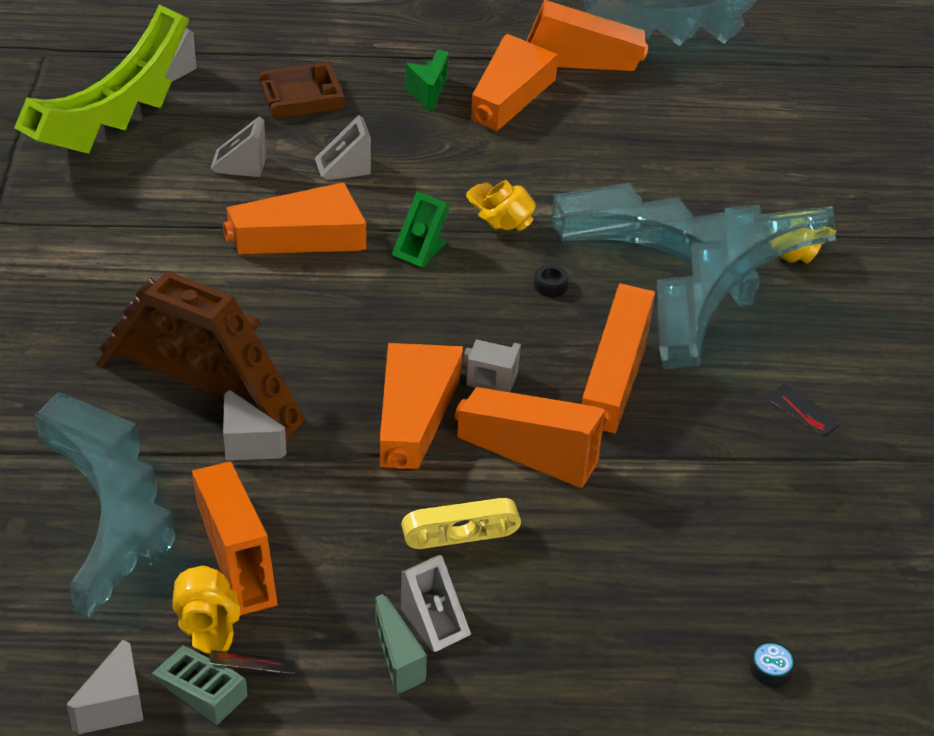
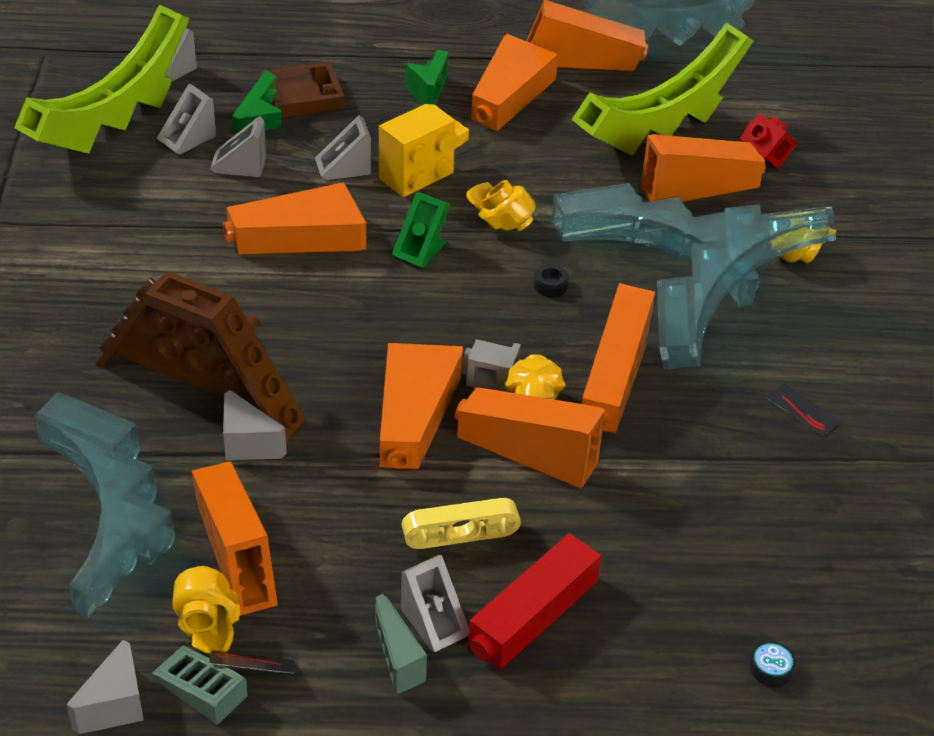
none -> light grey slope [157,83,216,155]
none -> green slope [231,70,282,134]
none -> yellow hinge [379,104,469,198]
none -> red brick [468,533,602,670]
none -> yellow head [505,355,565,400]
none -> lime arch [572,22,754,156]
none -> orange slope [640,134,765,208]
none -> red brick [739,113,798,168]

